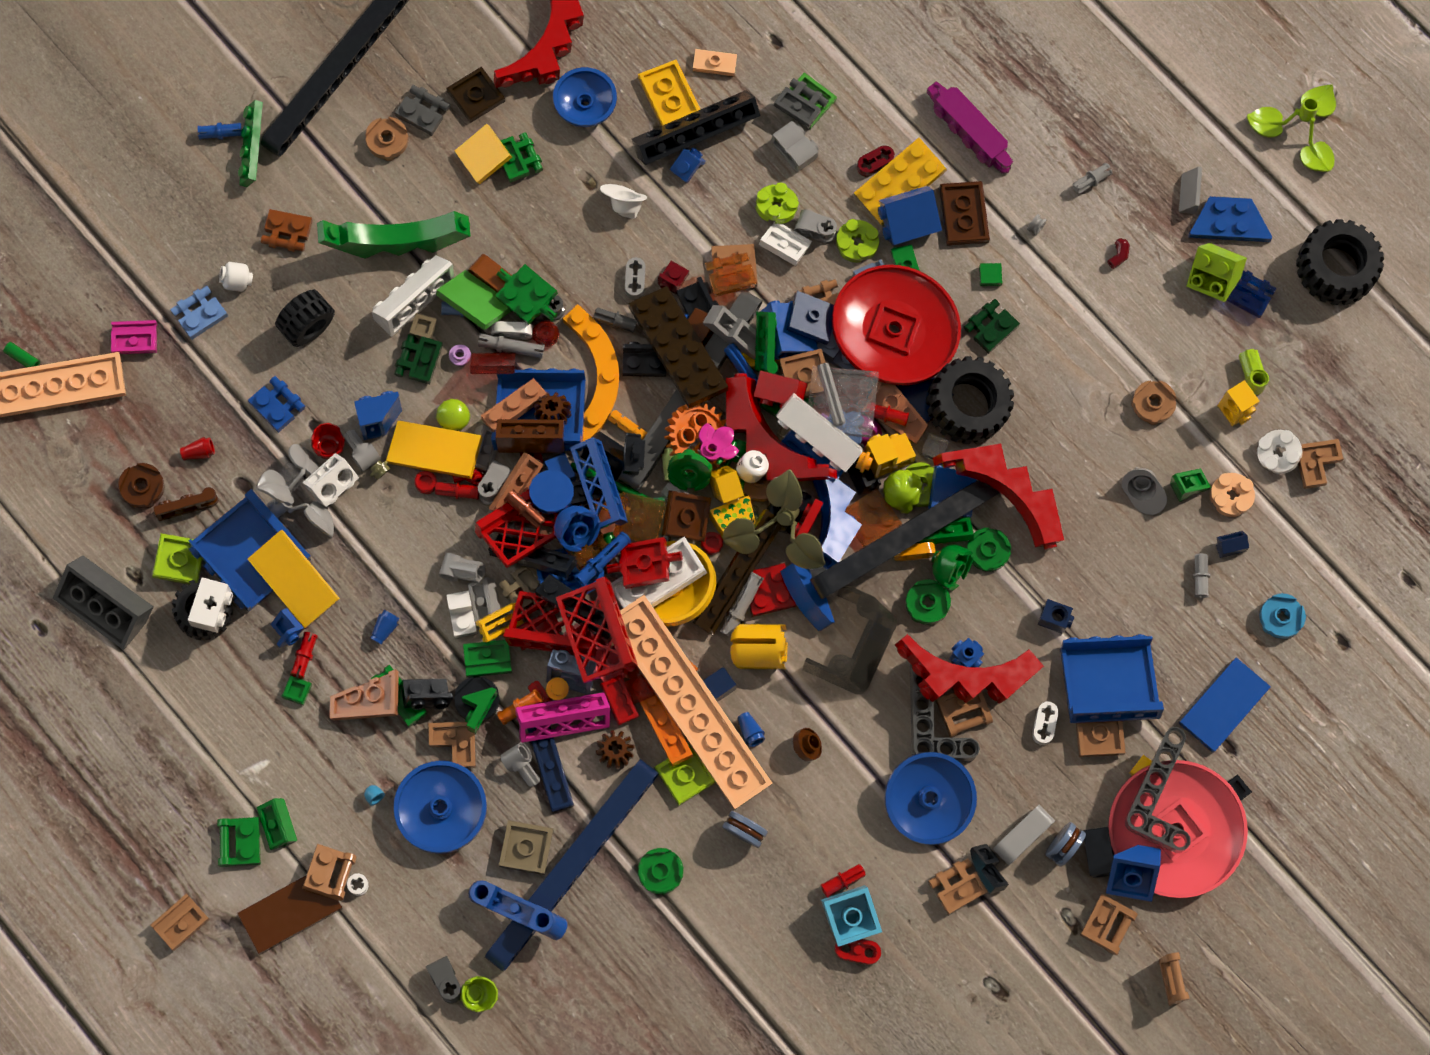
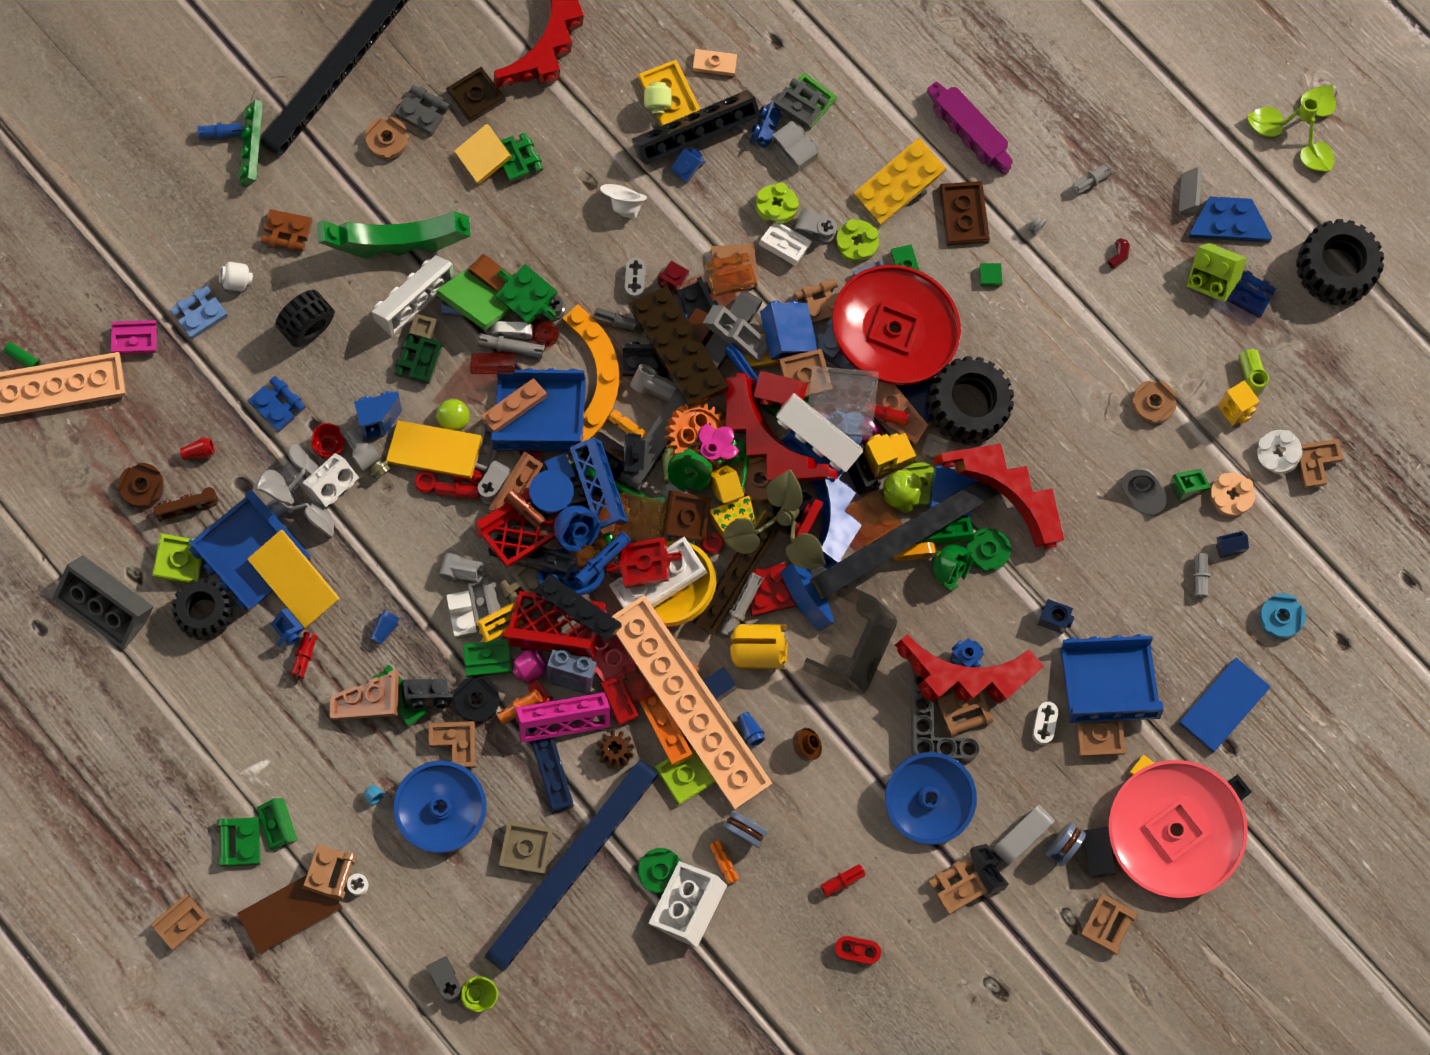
white brick [188,578,233,633] -> none
green tile [282,676,312,706] -> none
lavender plate [449,345,471,366] -> none
green slope [461,687,497,734] -> none
blue plate [468,880,568,940] -> none
reddish brown panel [495,419,565,453] -> none
light grey axle [501,742,540,787] -> none
reddish brown gear [534,392,571,425] -> none
light orange plate [546,677,569,700] -> none
blue dish [553,67,617,127] -> none
red fence [556,577,638,683] -> none
white head [736,450,769,483] -> none
green plate [755,311,778,374] -> none
plate [787,290,834,345] -> none
light grey axle [817,363,845,427] -> none
medium azure slope [821,885,882,947] -> none
light orange plate [856,452,873,473] -> none
dark red beam [857,145,895,177] -> none
blue brick [878,186,942,245] -> none
green plate [905,579,951,625] -> none
dark green plate [964,299,1020,354] -> none
blue slope [1106,845,1161,902] -> none
dark grey beam [1125,727,1191,853] -> none
medium nougat plate [1159,952,1190,1006] -> none
none -> dark pink head [512,649,548,683]
none -> light grey piece [630,364,676,402]
none -> yellowish green head [644,82,672,115]
none -> white slope [649,861,727,948]
none -> orange axle [710,840,739,885]
none -> blue hinge [749,101,781,148]

